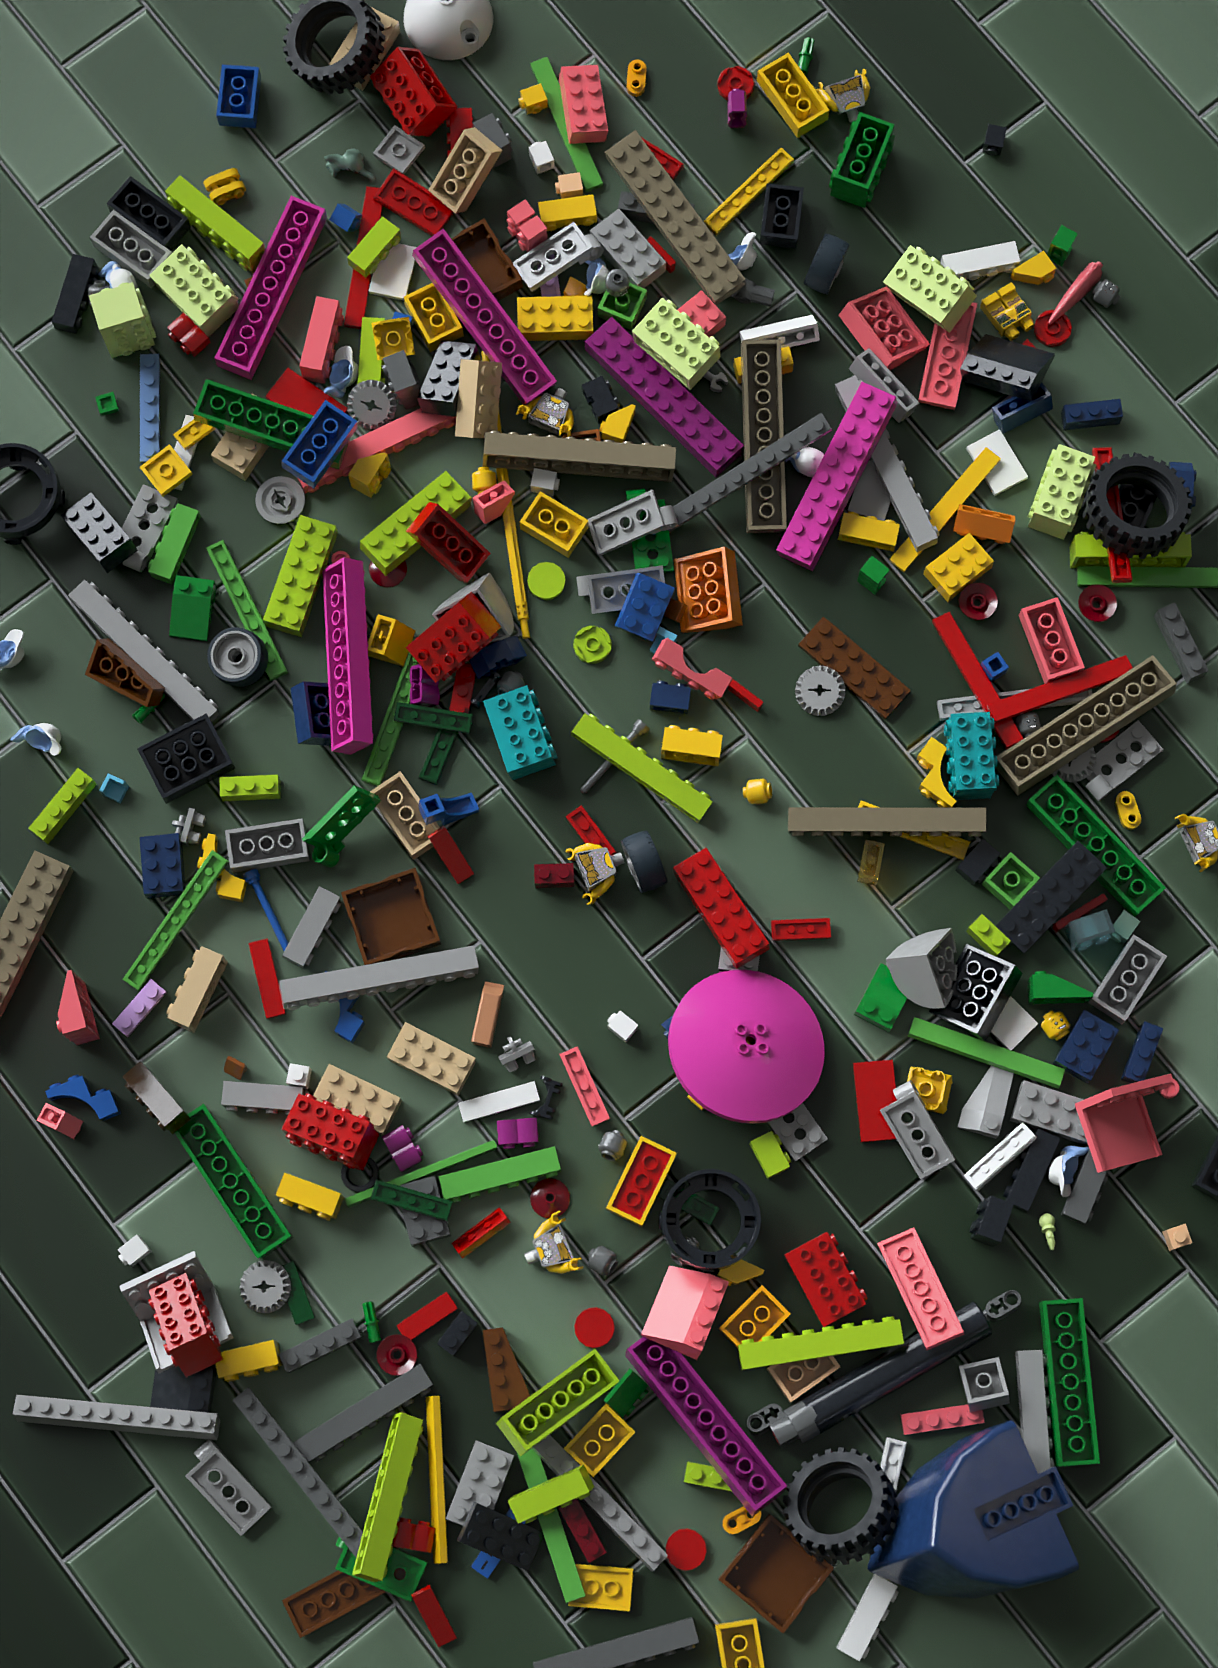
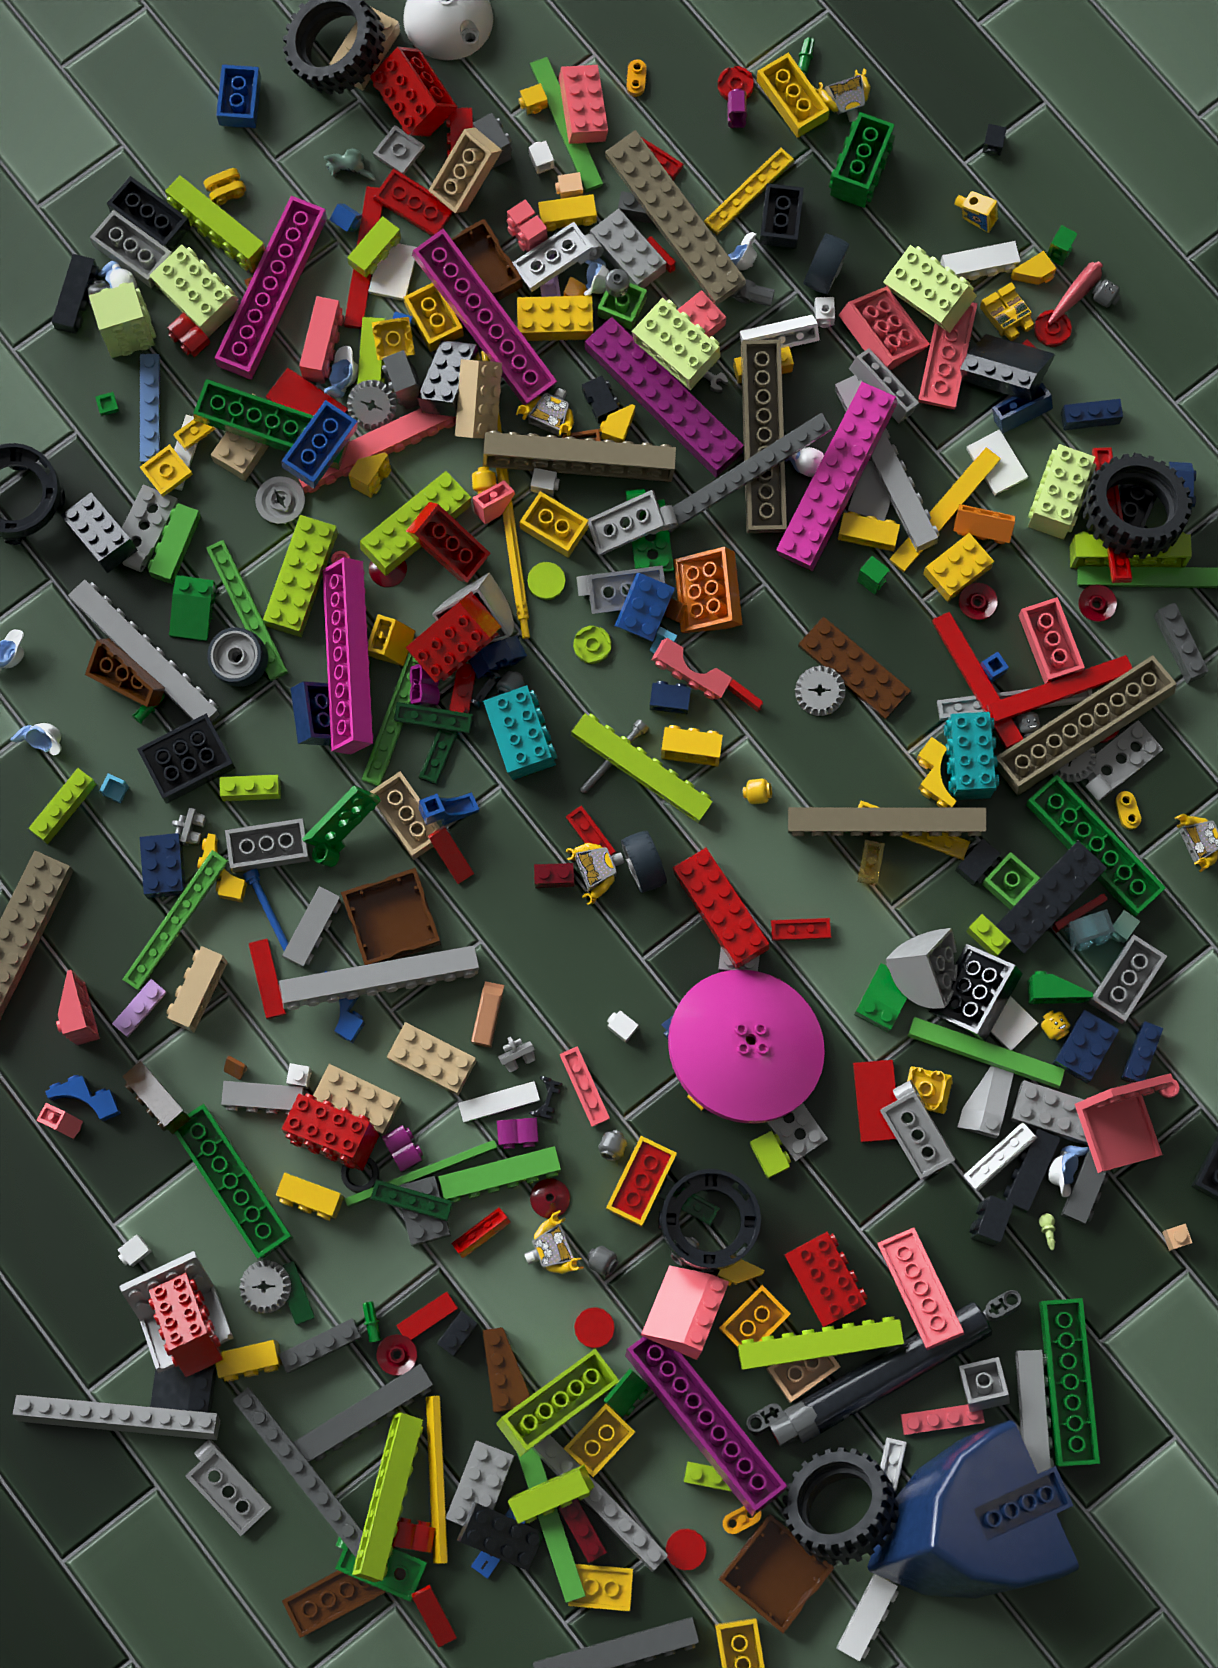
none -> white brick [814,297,835,328]
none -> yellow torso [955,192,998,233]

